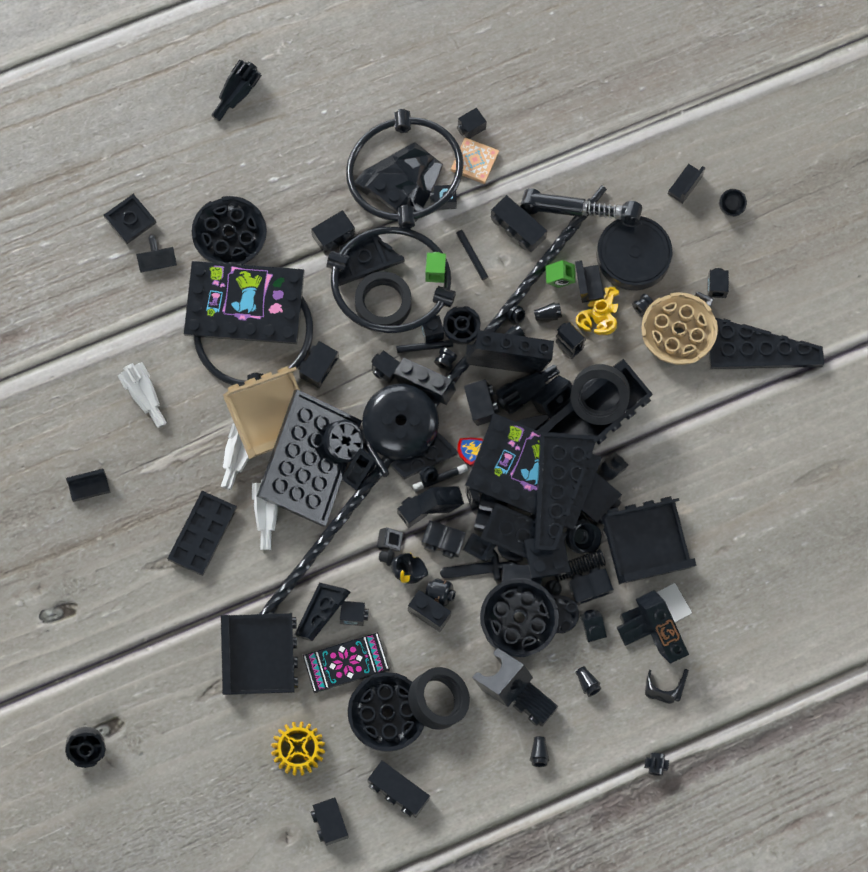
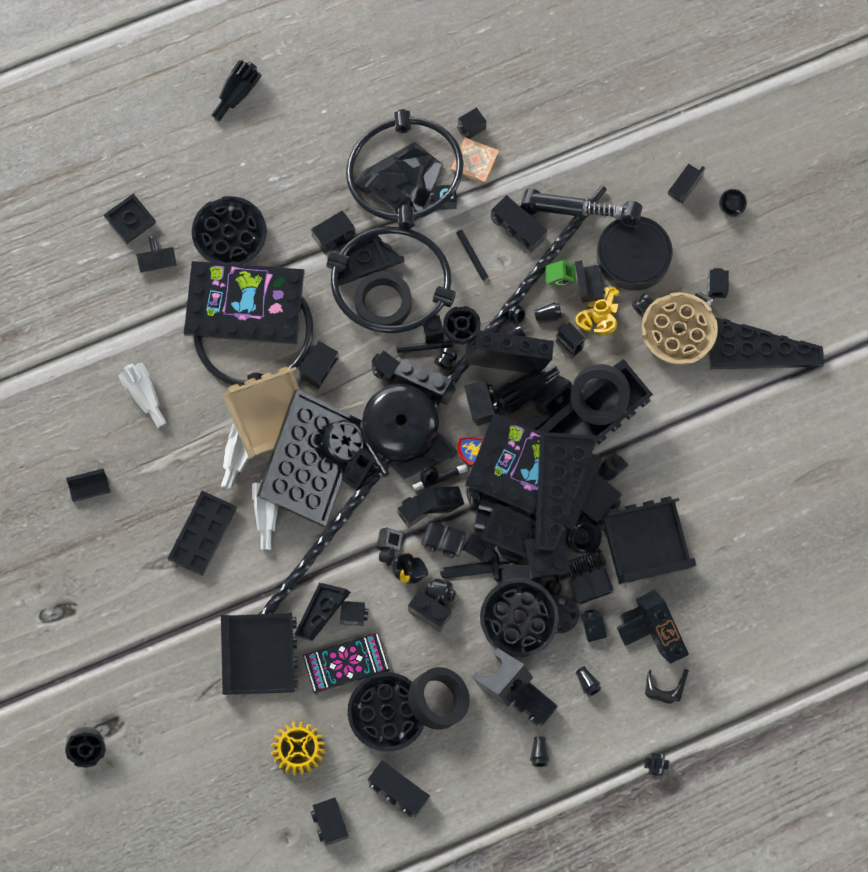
bright green brick [425,252,446,283] -> none
white sticker [657,583,692,622] -> none

